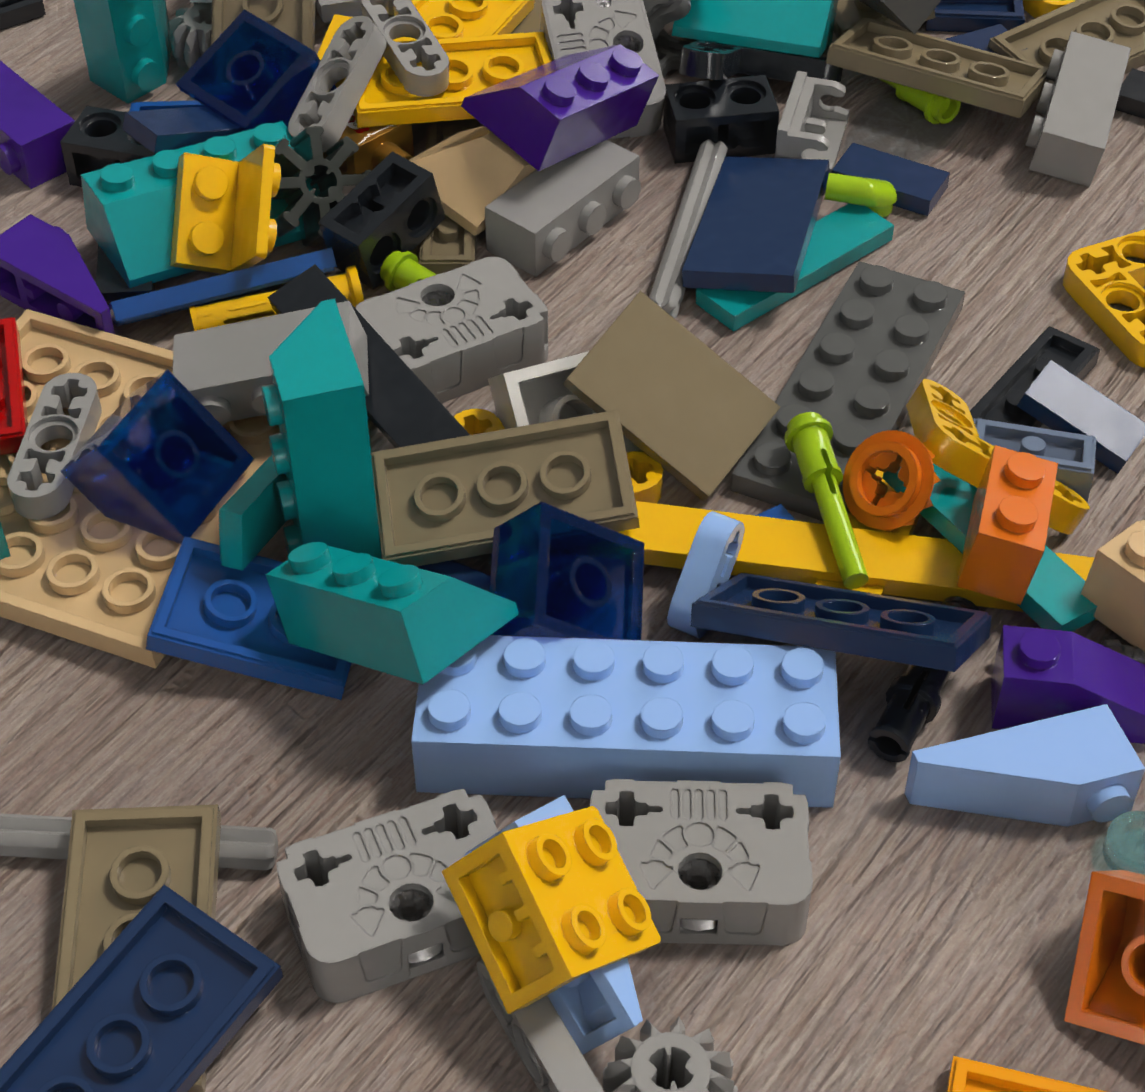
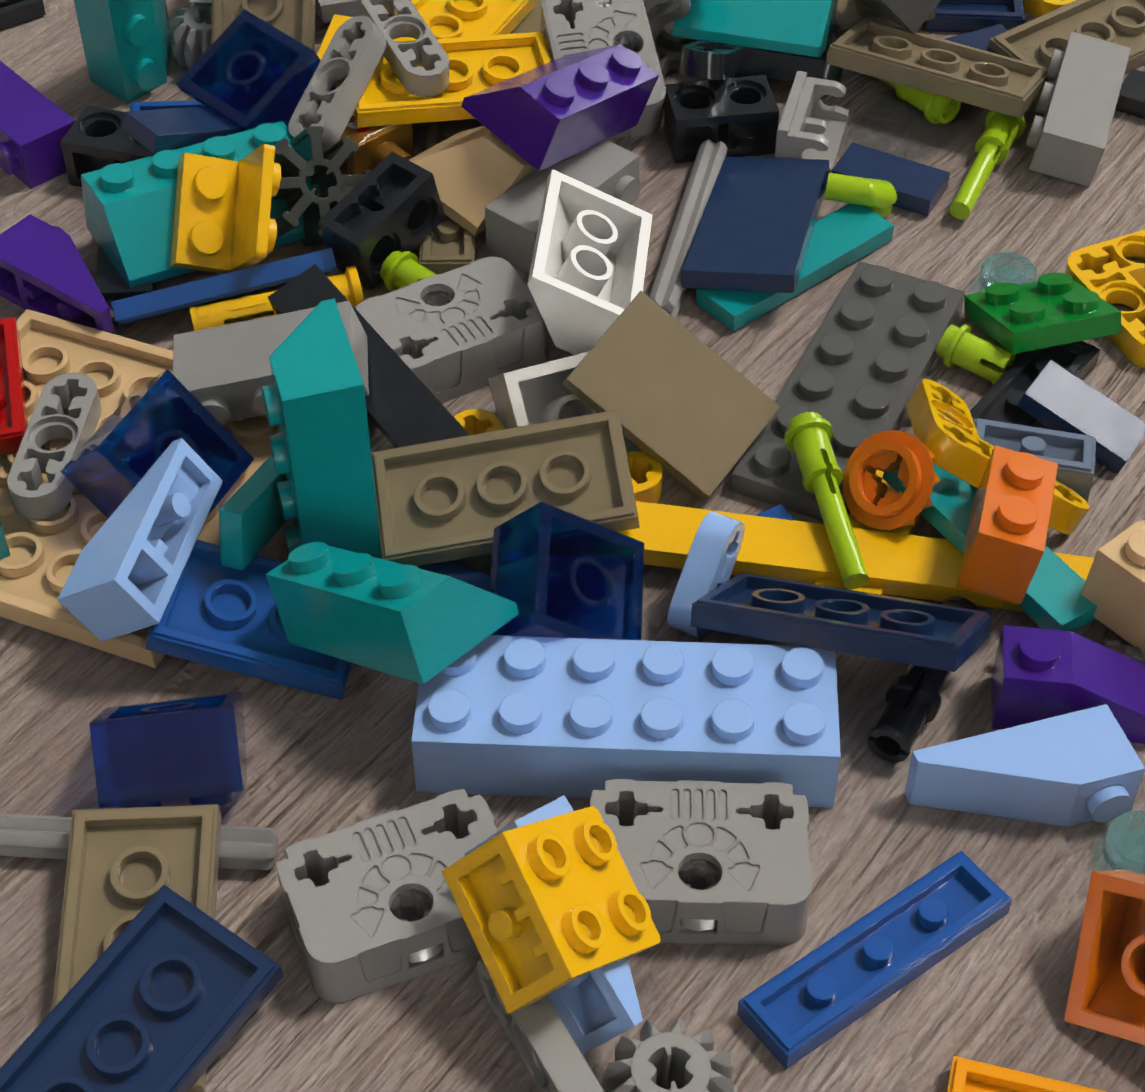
none -> light blue slope [57,438,223,642]
none -> clear blue slope [89,692,247,808]
none -> white slope [527,169,653,355]
none -> blue tile [737,851,1012,1069]
none -> lime pin [936,324,1016,385]
none -> lime pin [949,110,1026,220]
none -> green plate [964,273,1121,354]
none -> clear light blue tile [978,252,1037,292]

